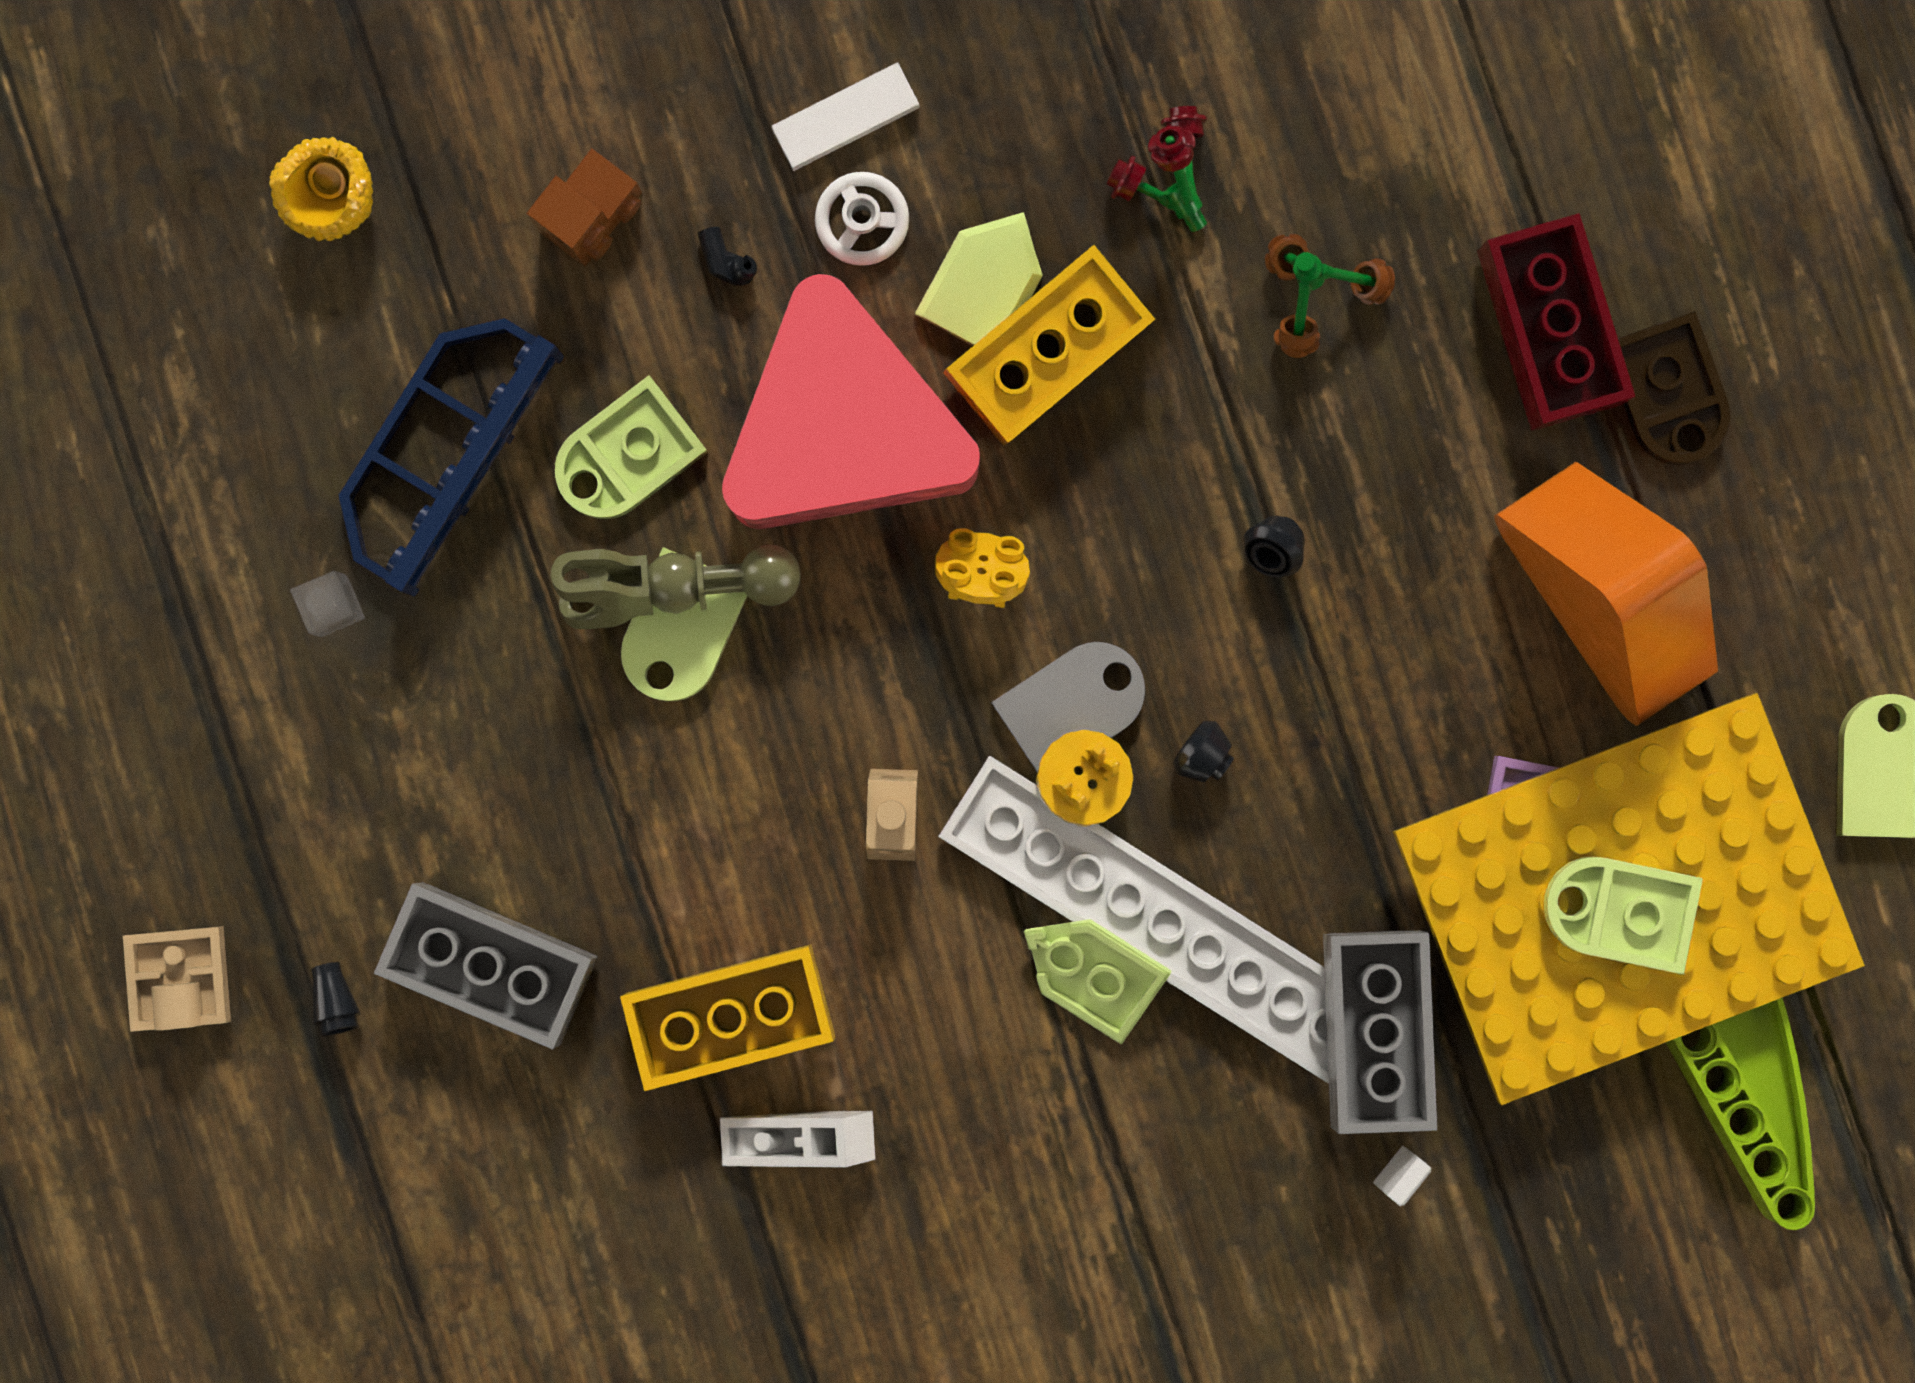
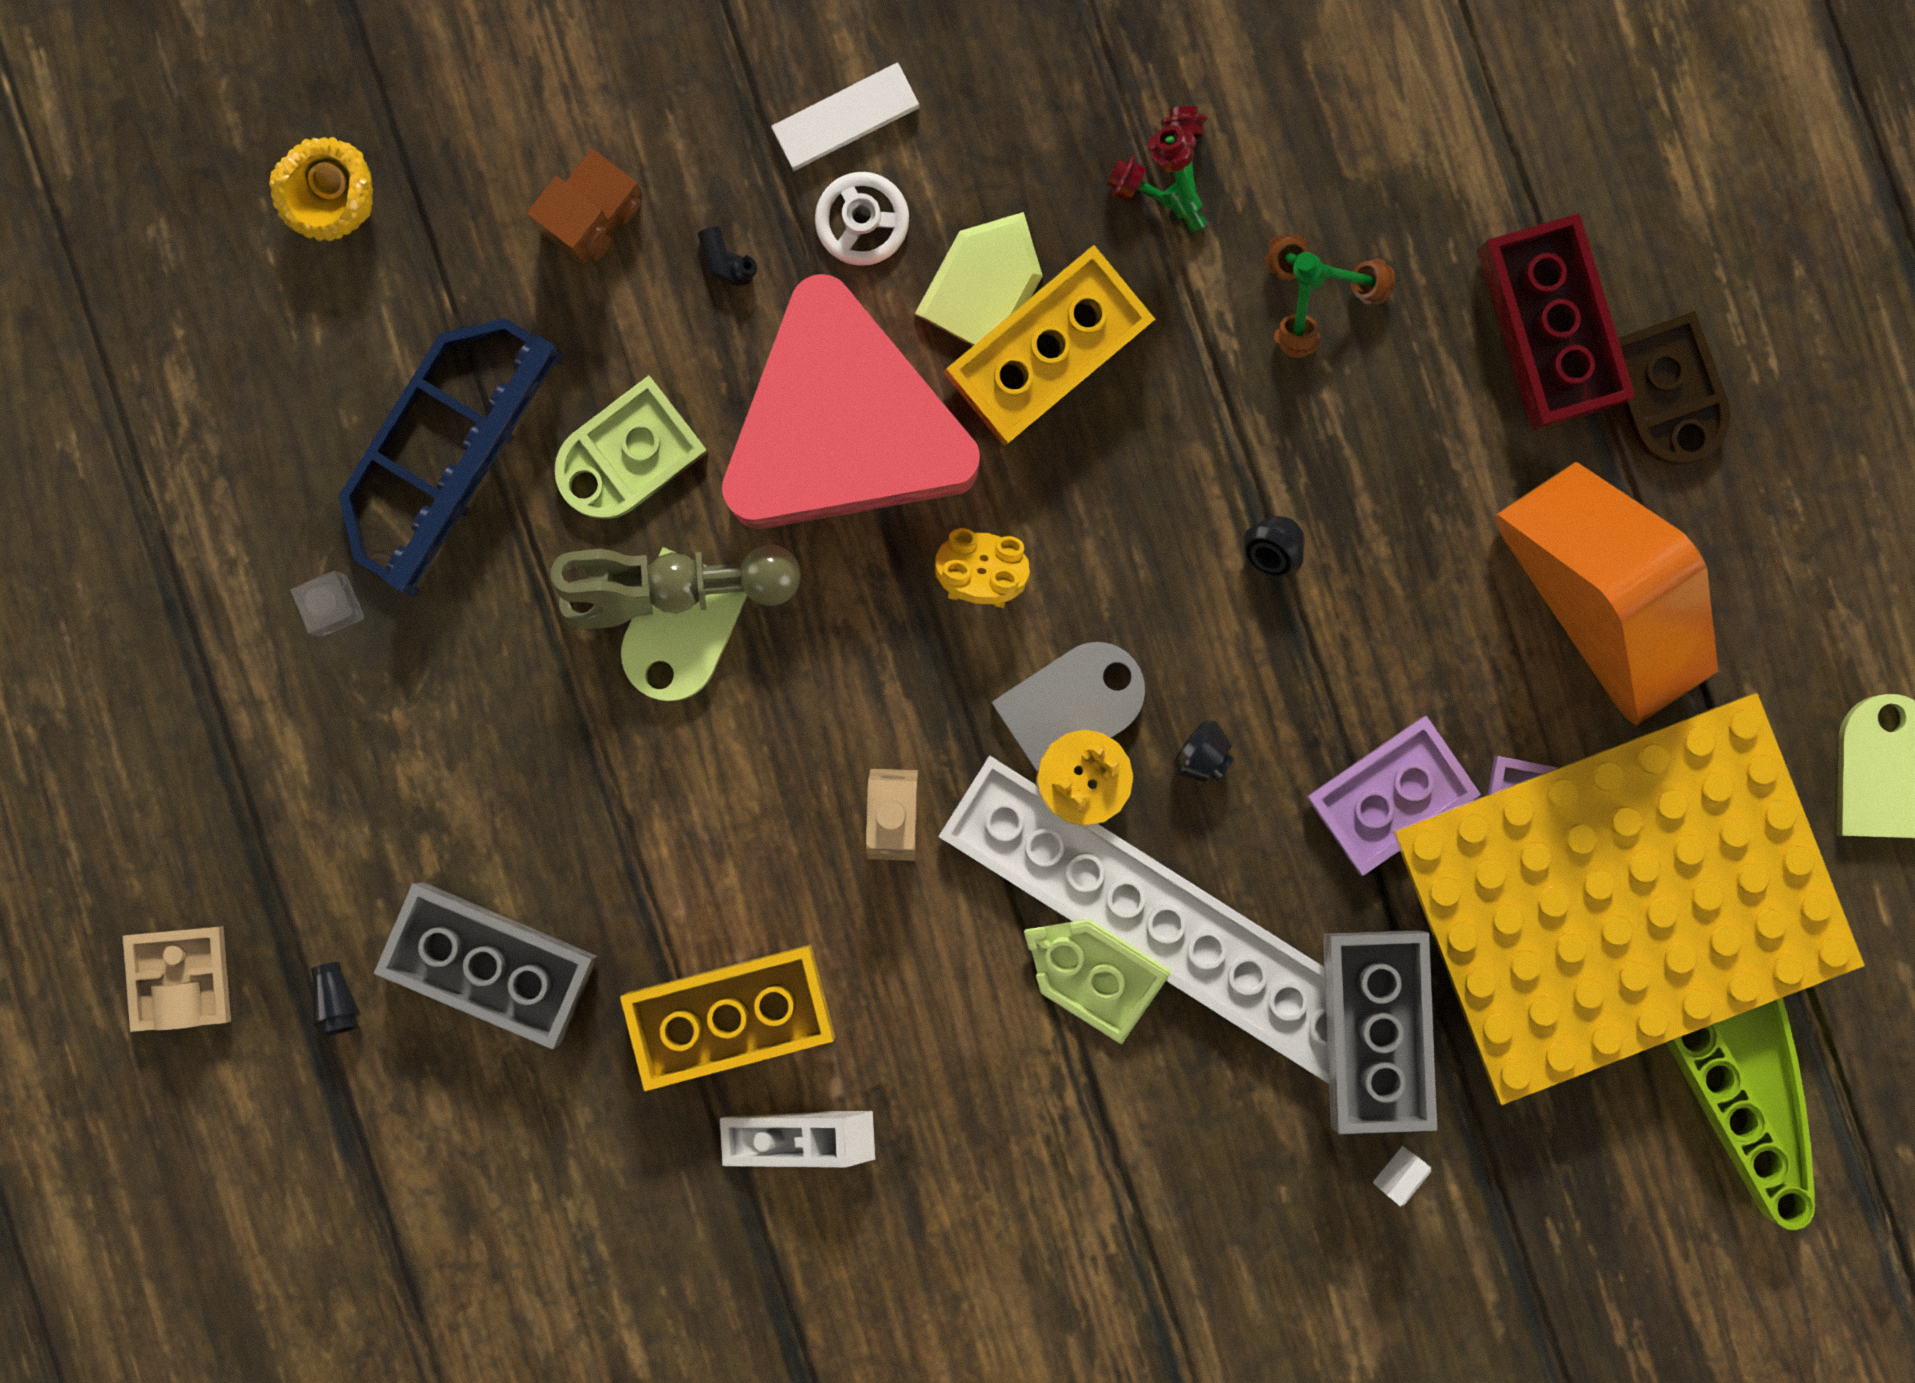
yellowish green tile [1544,857,1703,975] -> none
none -> lavender plate [1306,716,1481,876]

